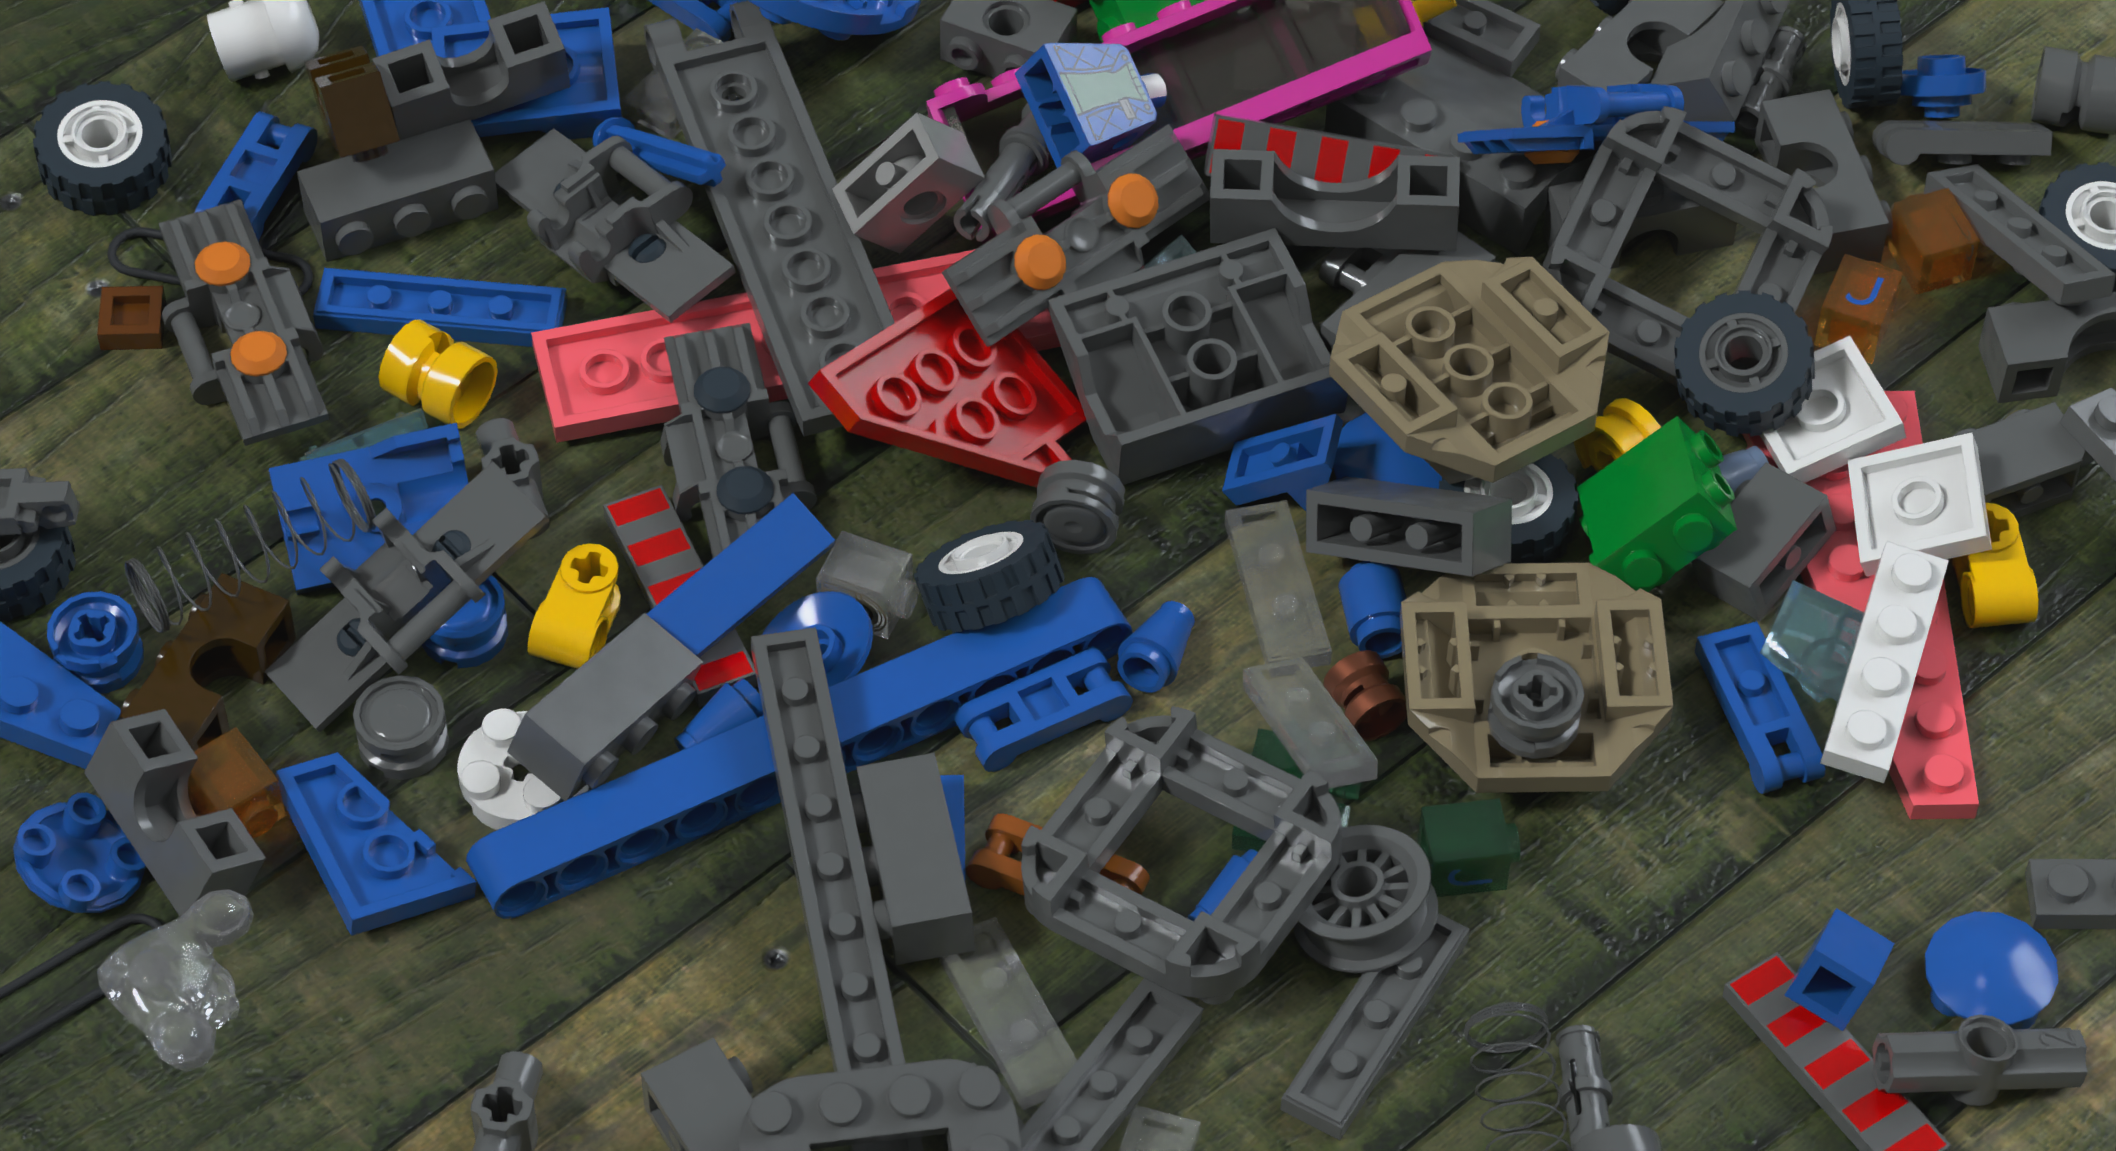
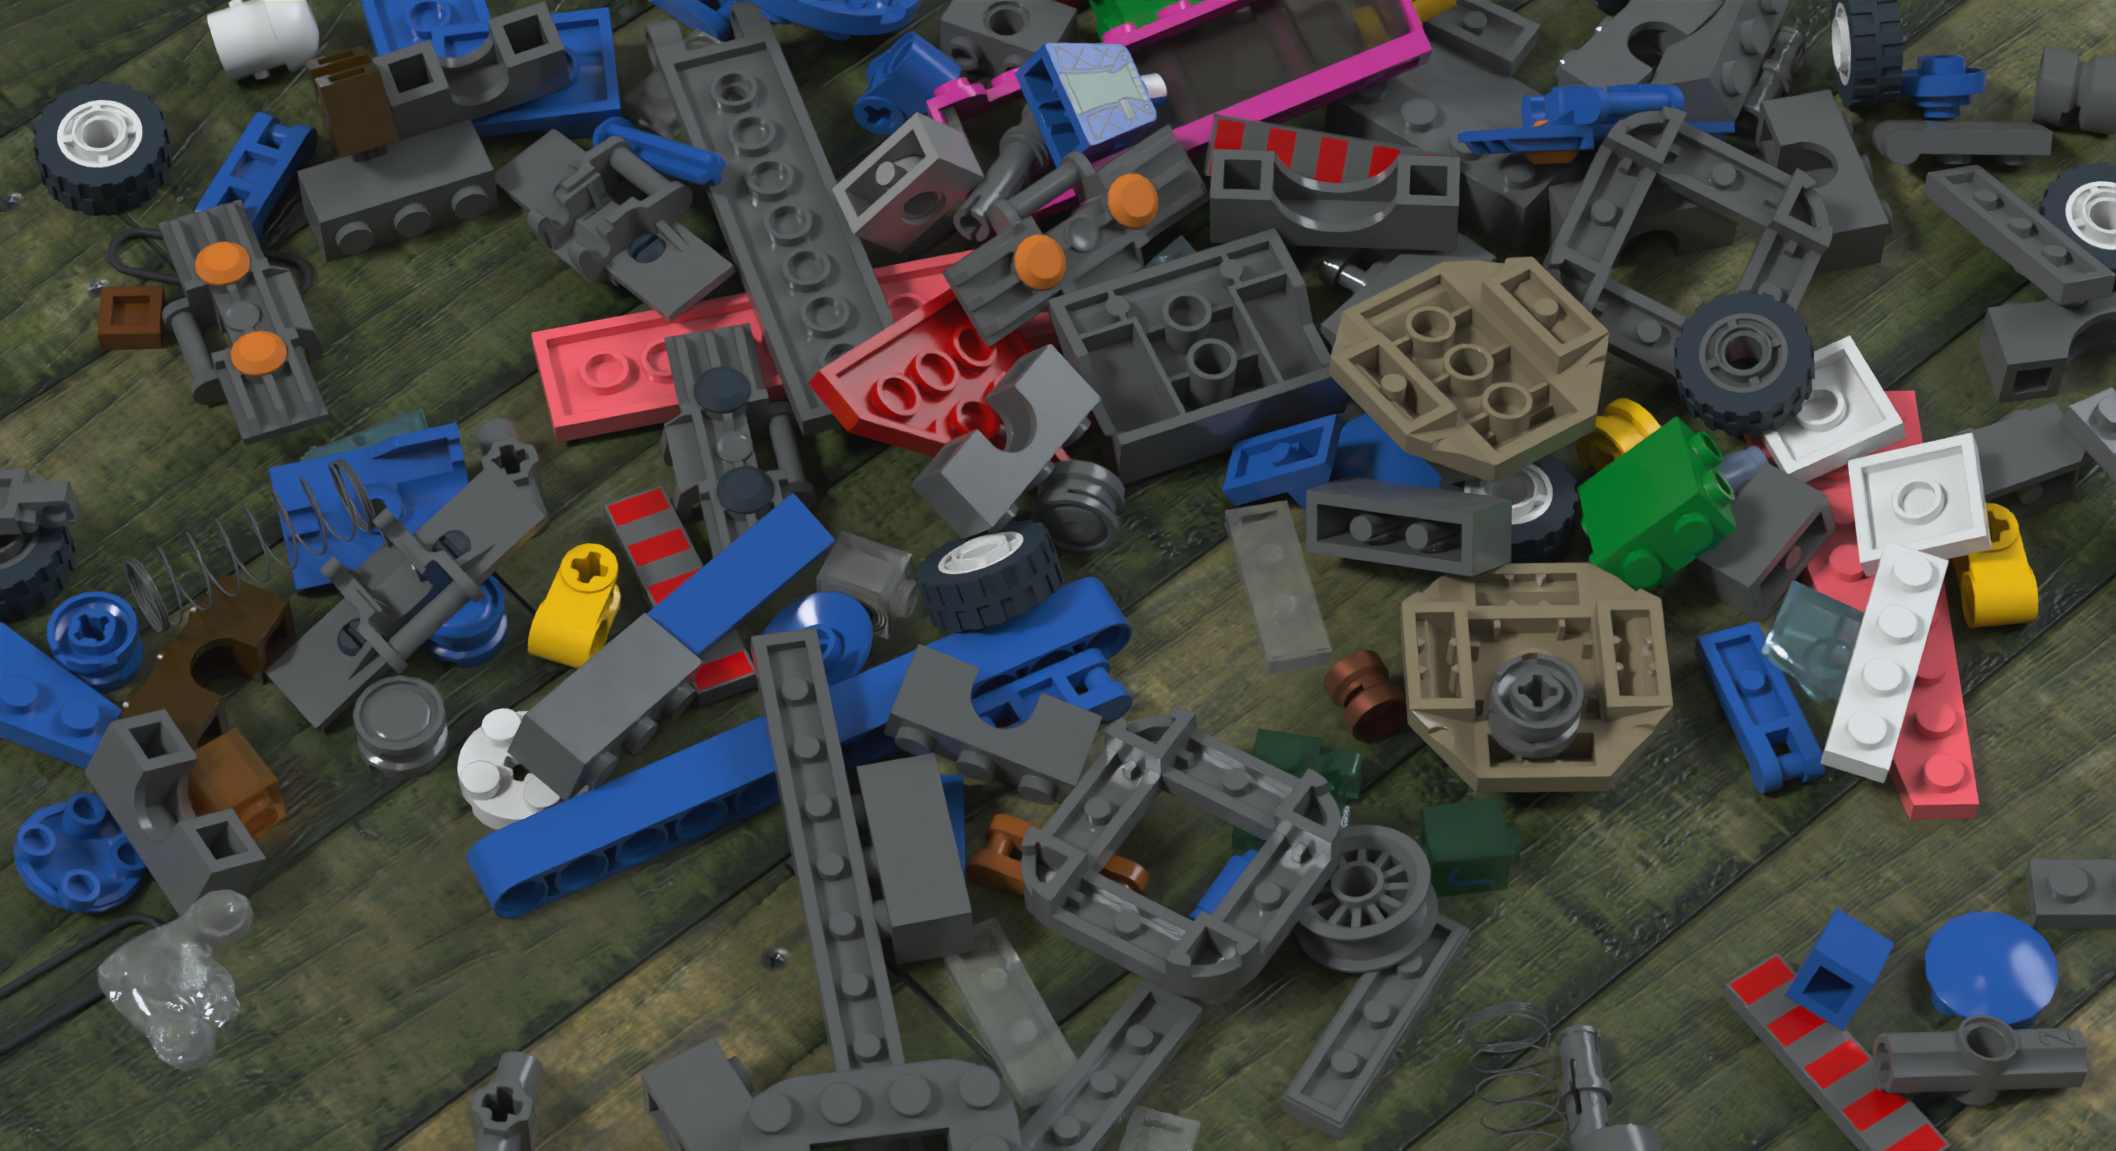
blue wing [275,752,476,936] -> none
blue tile [313,268,568,347] -> none
yellow wheel [379,320,498,429] -> none
blue cone [674,678,764,751] -> none
blue cone [1117,601,1195,693] -> none
clear tile [1243,657,1378,788] -> none
blue brick [1338,561,1407,658] -> none
clear orange brick [1814,254,1903,364] -> none
clear orange brick [1885,188,1980,295] -> none
none -> blue piece [854,31,961,135]
none -> dark grey arch [883,644,1103,805]
none -> arch [911,343,1101,539]

